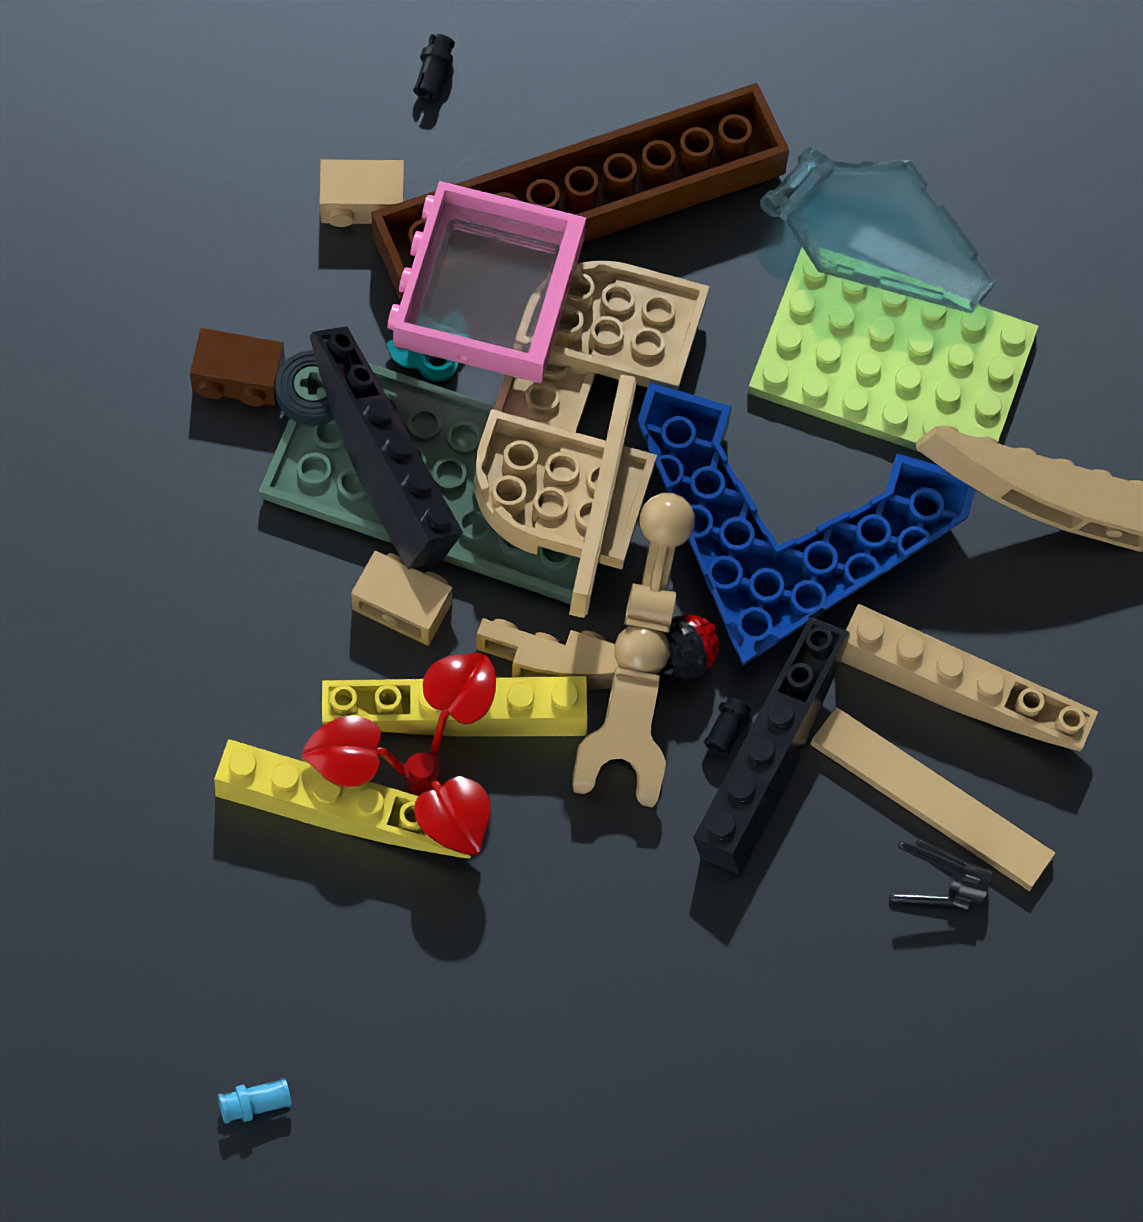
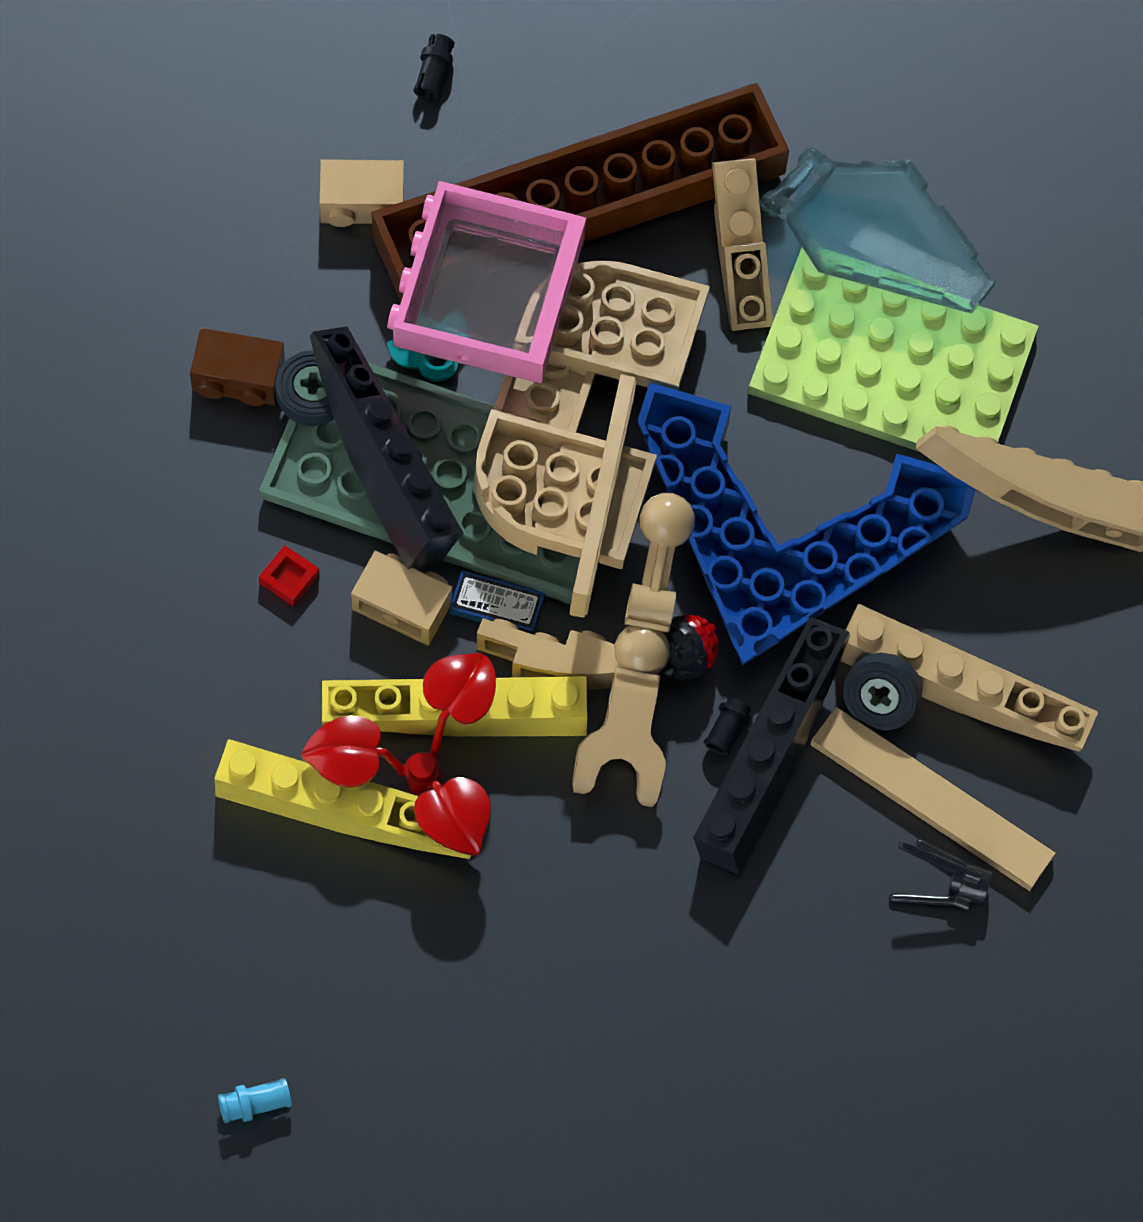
none -> red tile [259,545,320,607]
none -> tile [450,570,545,634]
none -> tan slope [712,158,773,331]
none -> black bush [843,652,922,730]

